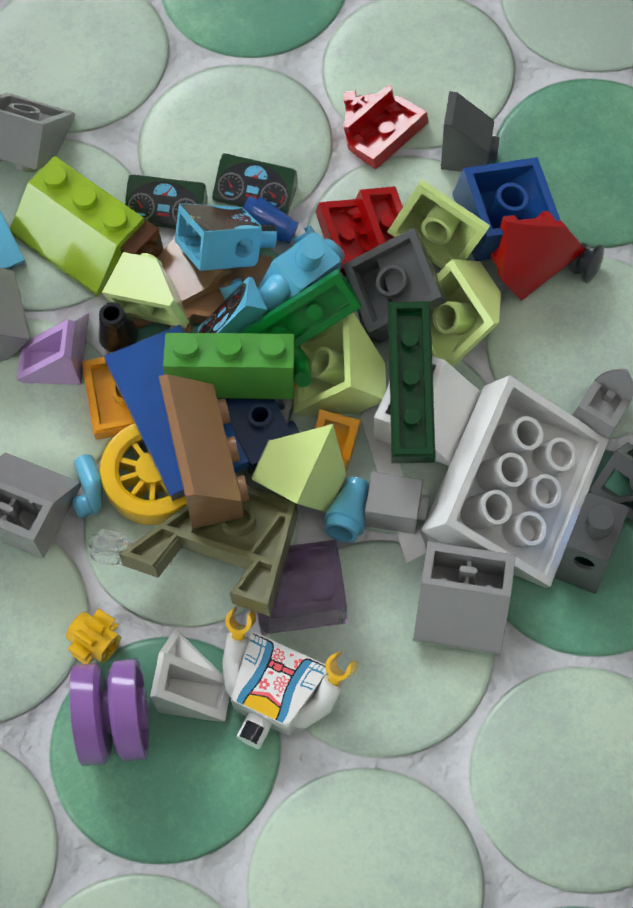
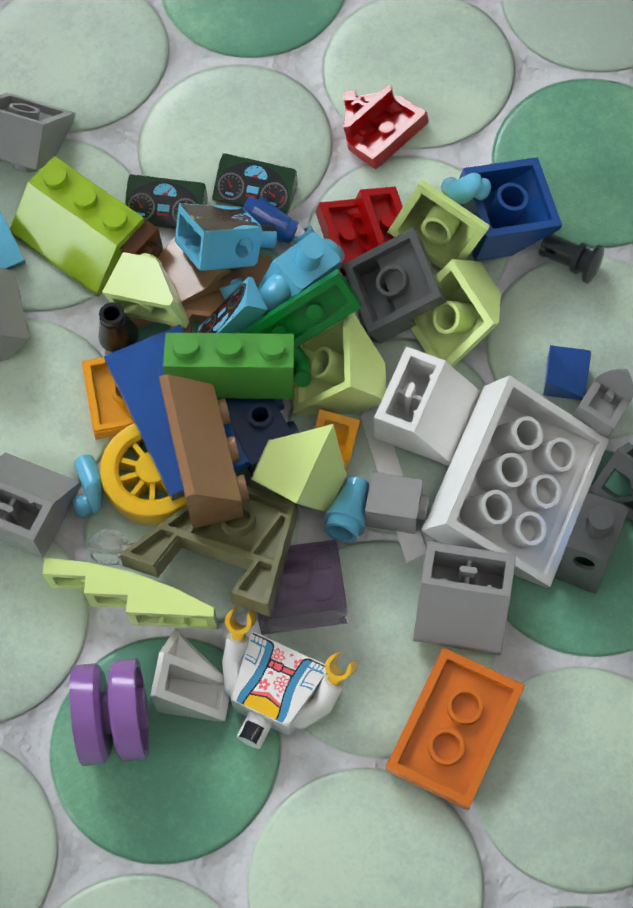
lavender slope [17,313,89,385] -> none
yellow gear [66,608,121,664] -> none
dark green tile [388,301,436,463] -> none
dark grey slope [441,91,500,172] -> none
red slope [491,211,586,301] -> none
none -> yellowish green slope [42,557,218,630]
none -> orange plate [385,647,525,811]
none -> medium azure arm [441,173,491,204]
none -> blue slope [543,345,591,400]

